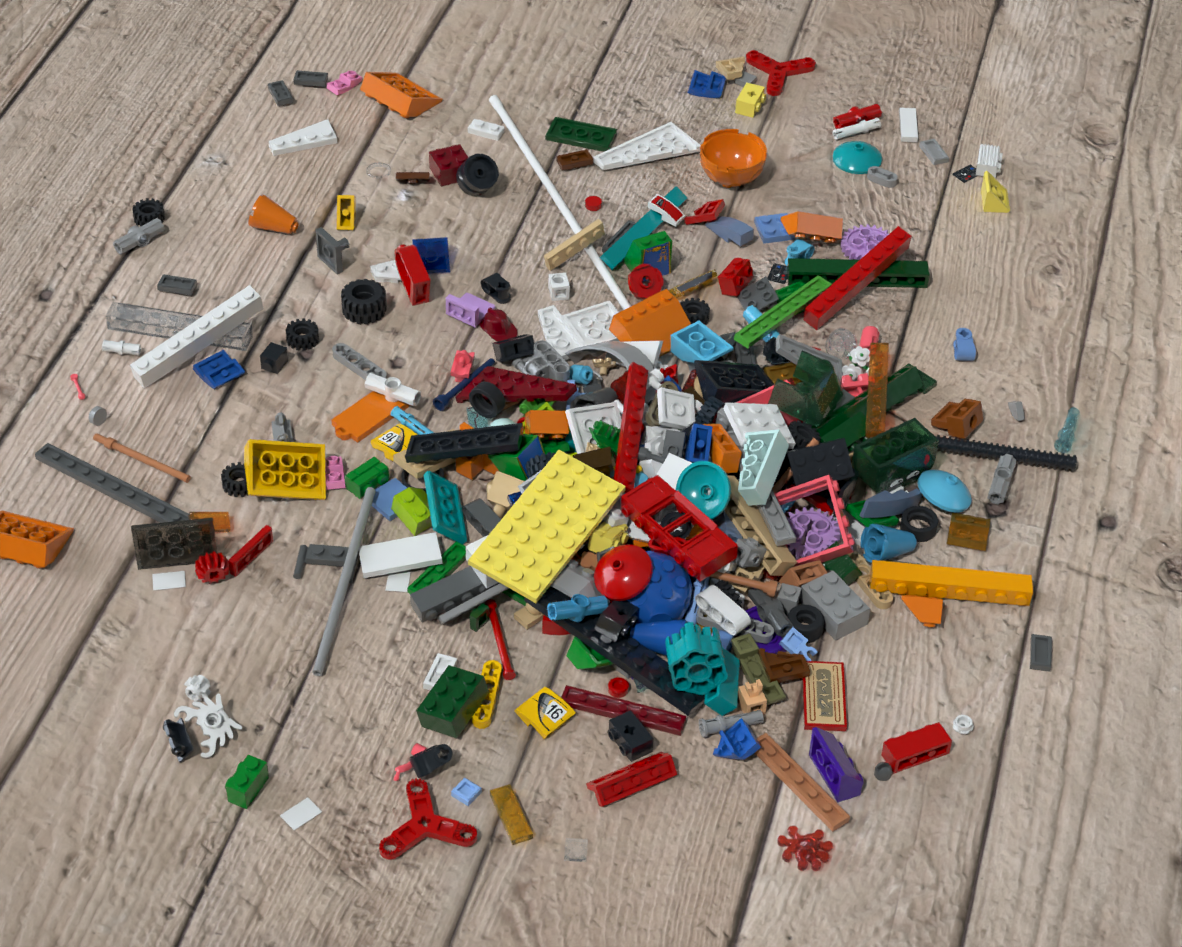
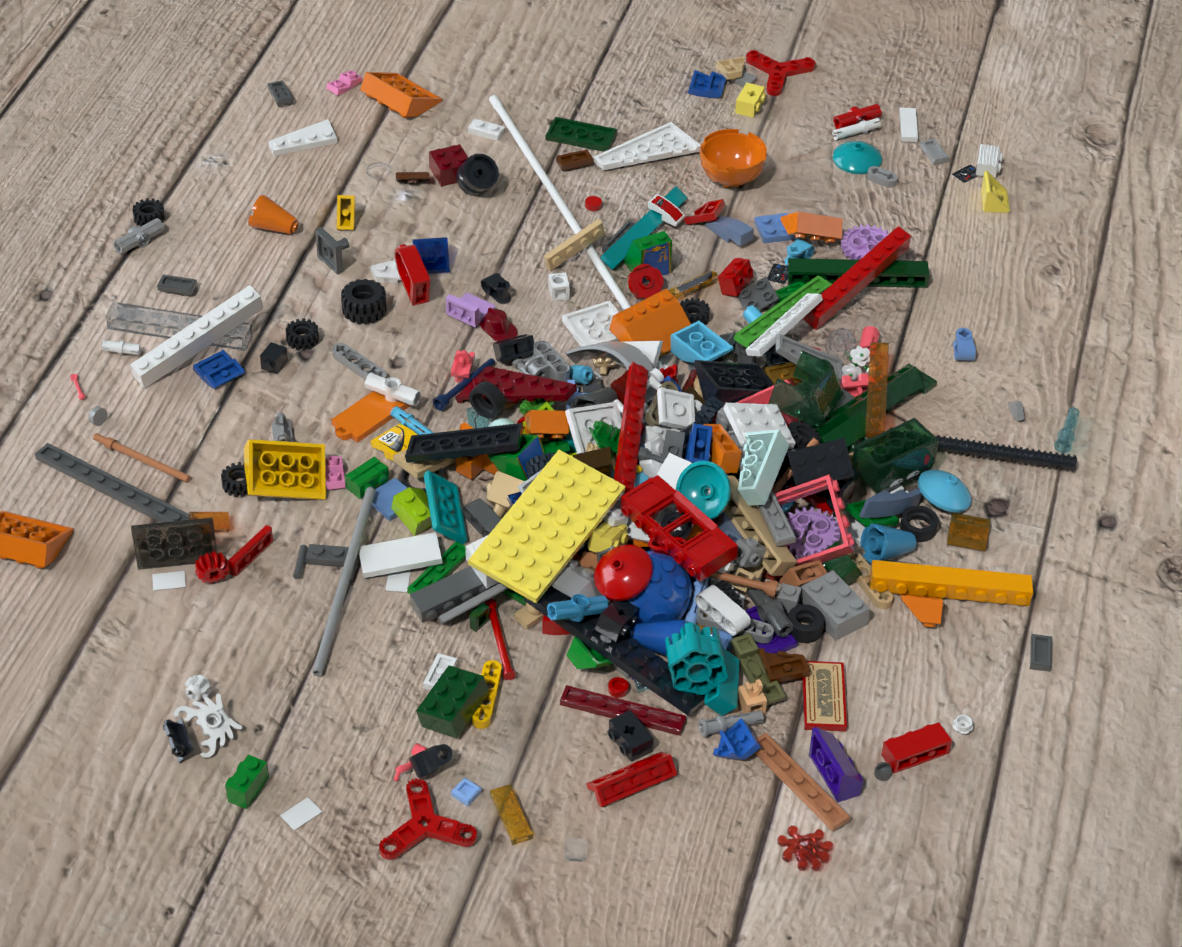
dark grey plate [293,70,328,87] -> none
yellow slope [514,687,576,739] -> none
white wing [538,305,584,360] -> none
light blue plate [779,627,817,661] -> none
dark orange brick [931,398,983,439] -> none
light grey piece [987,454,1016,505] -> none
none -> white tile [745,293,823,356]

